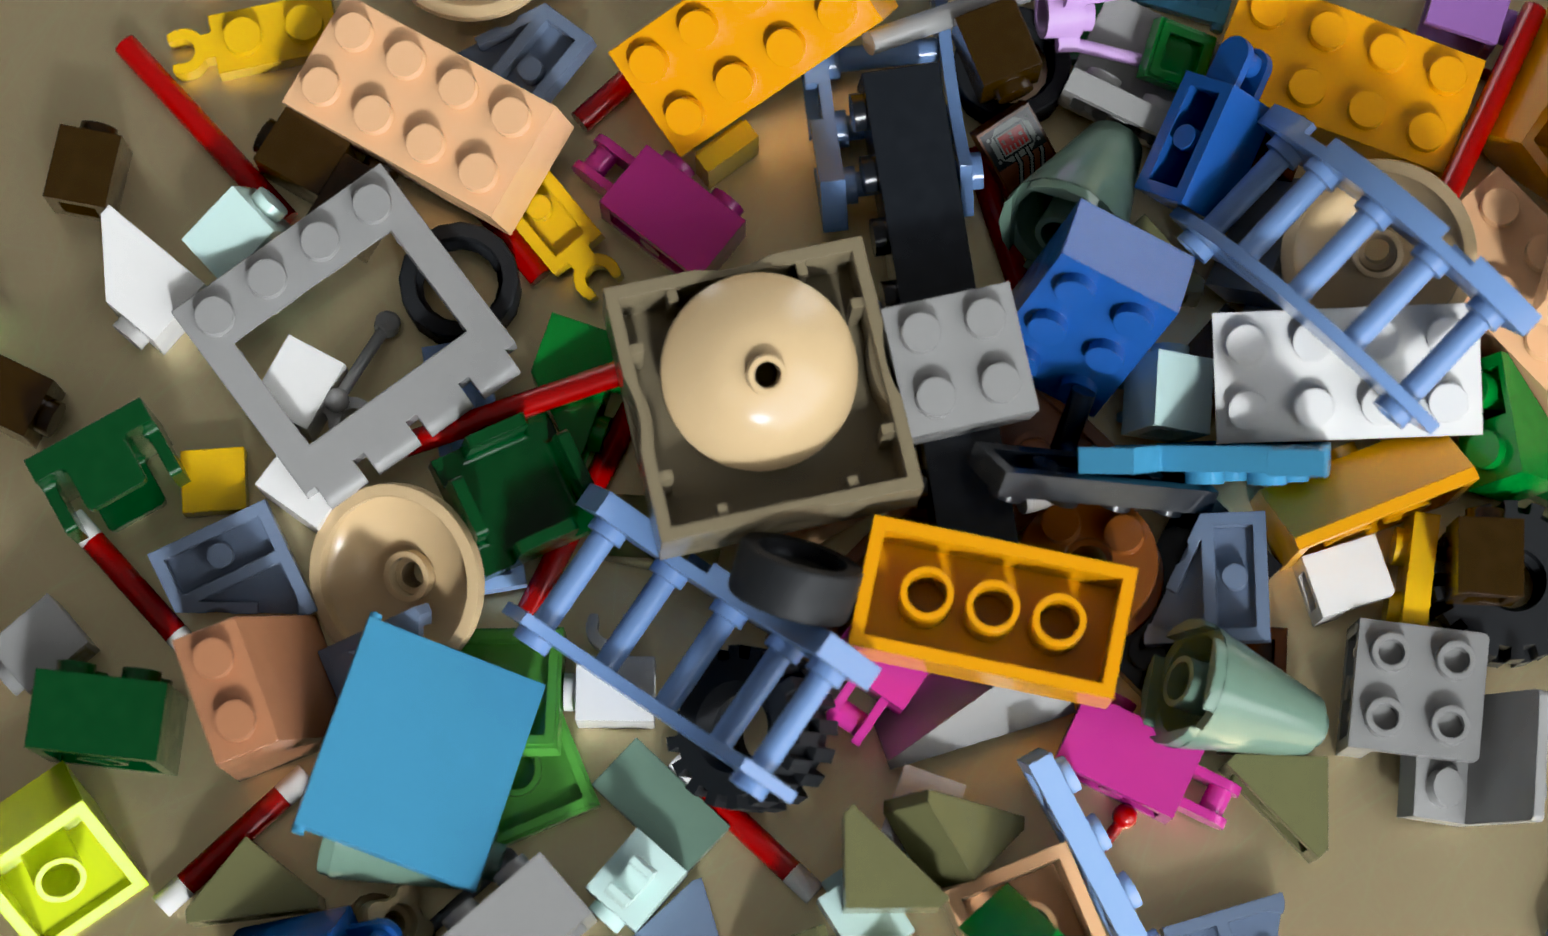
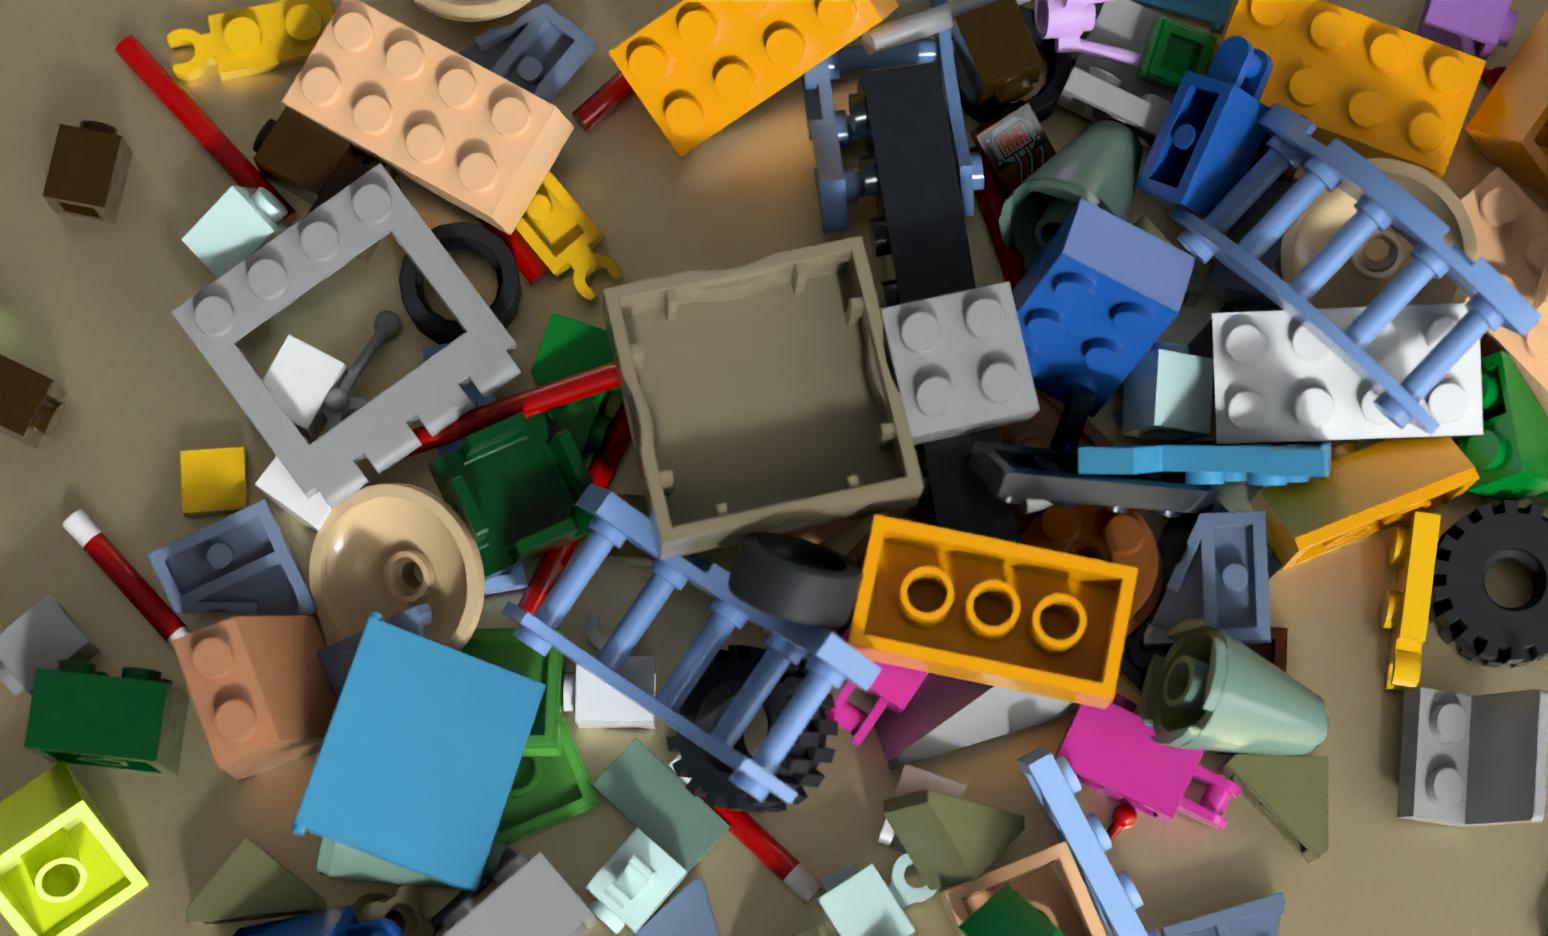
dark green panel [23,397,191,544] -> none
white slope [101,205,206,355] -> none
red bar [152,764,310,916] -> none
dark pink brick [571,133,746,274] -> none
tan dish [659,272,858,472] -> none
yellow tile [695,119,759,189] -> none
olive slope [841,804,950,914] -> none
white panel [1292,534,1395,627] -> none
light grey bracket [1335,618,1489,763] -> none
red bar [1440,2,1547,198] -> none
dark brown brick [1445,507,1524,607] -> none

